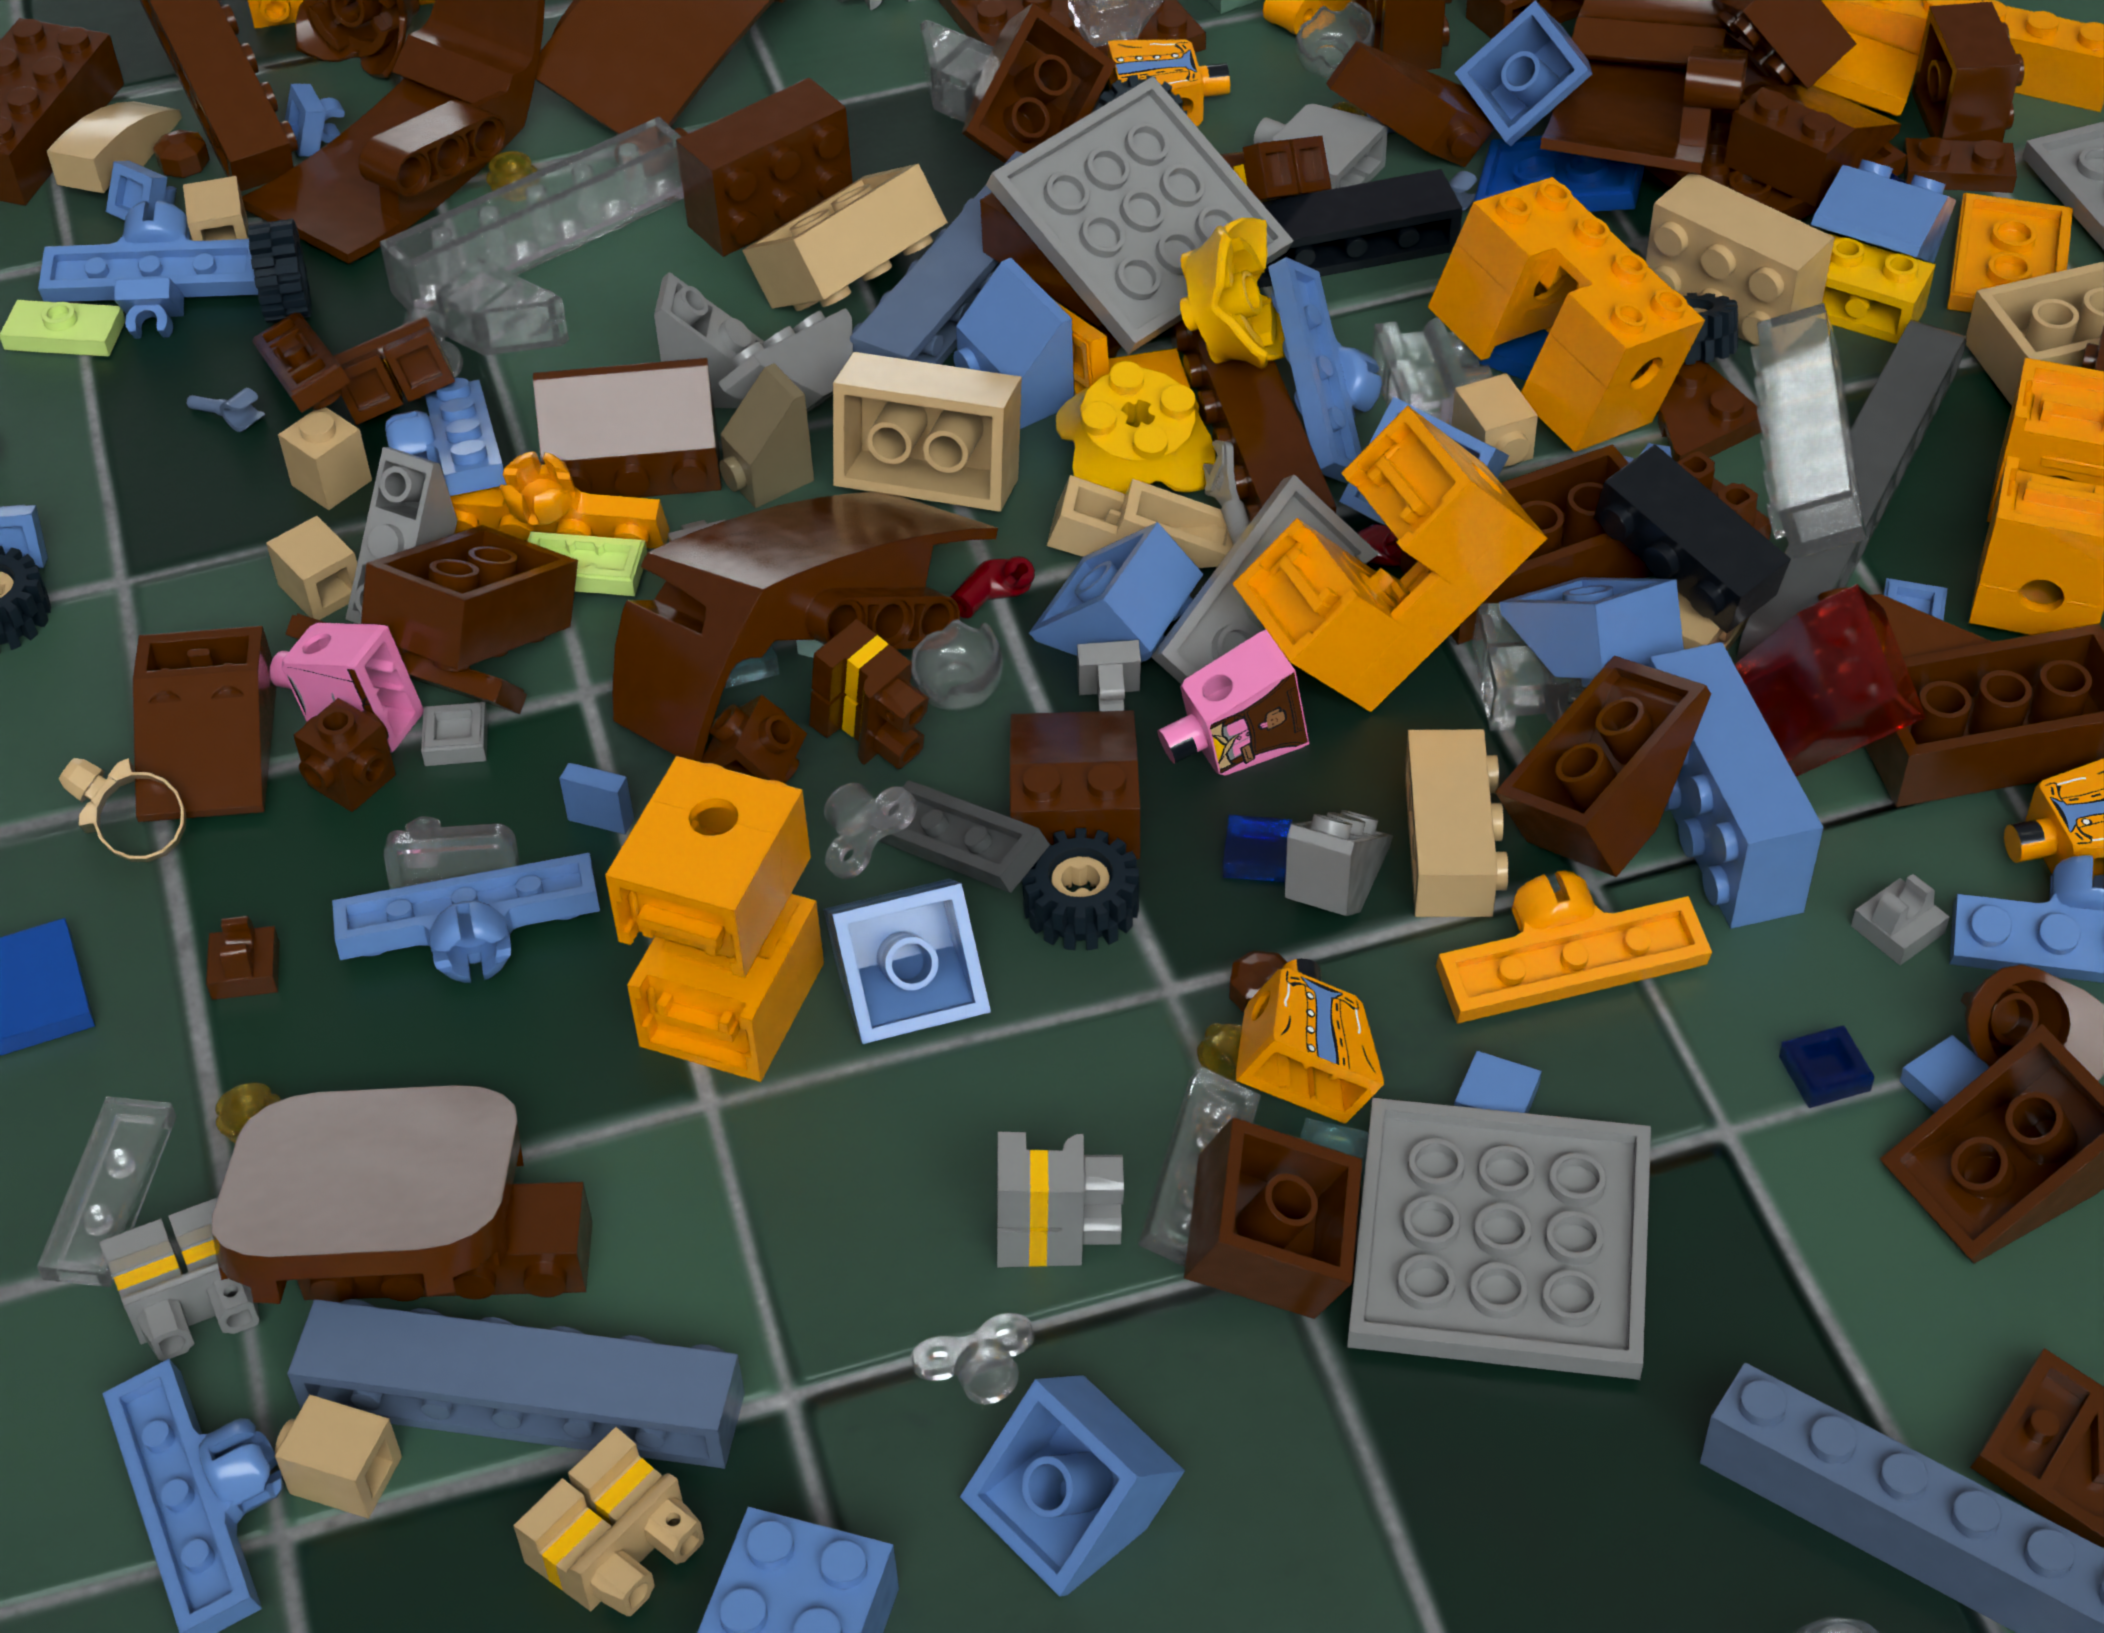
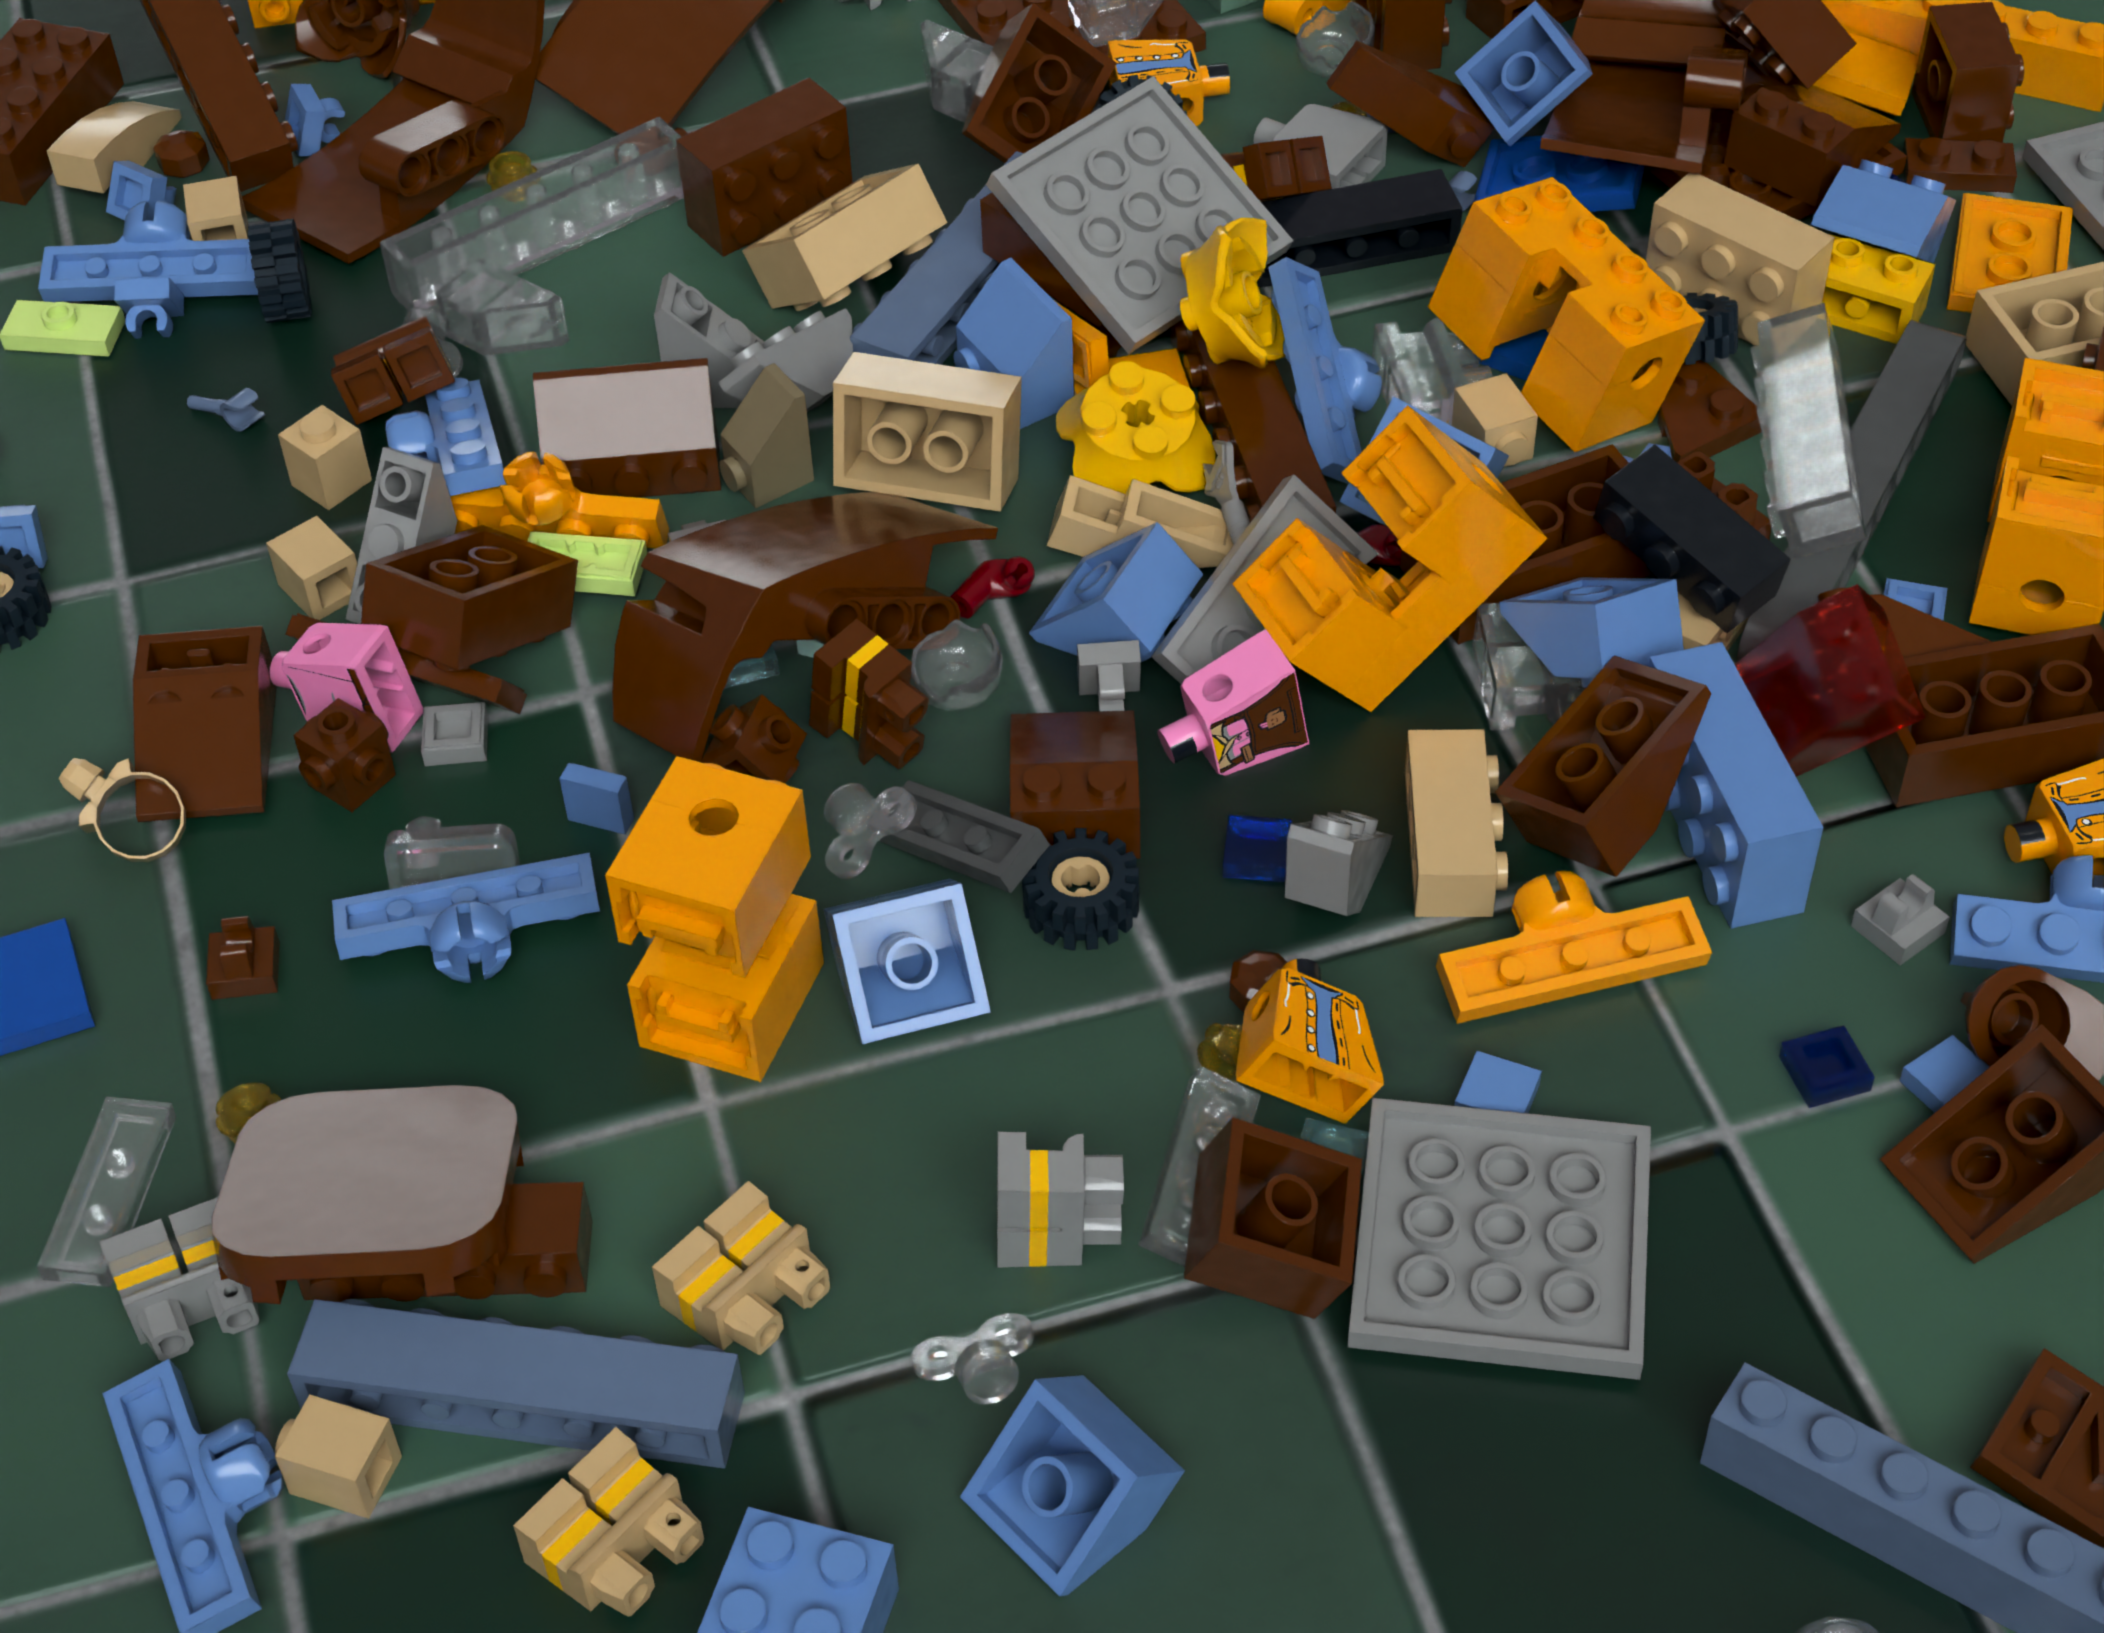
reddish brown plate [252,312,351,413] -> none
none -> tan hips [652,1181,830,1355]

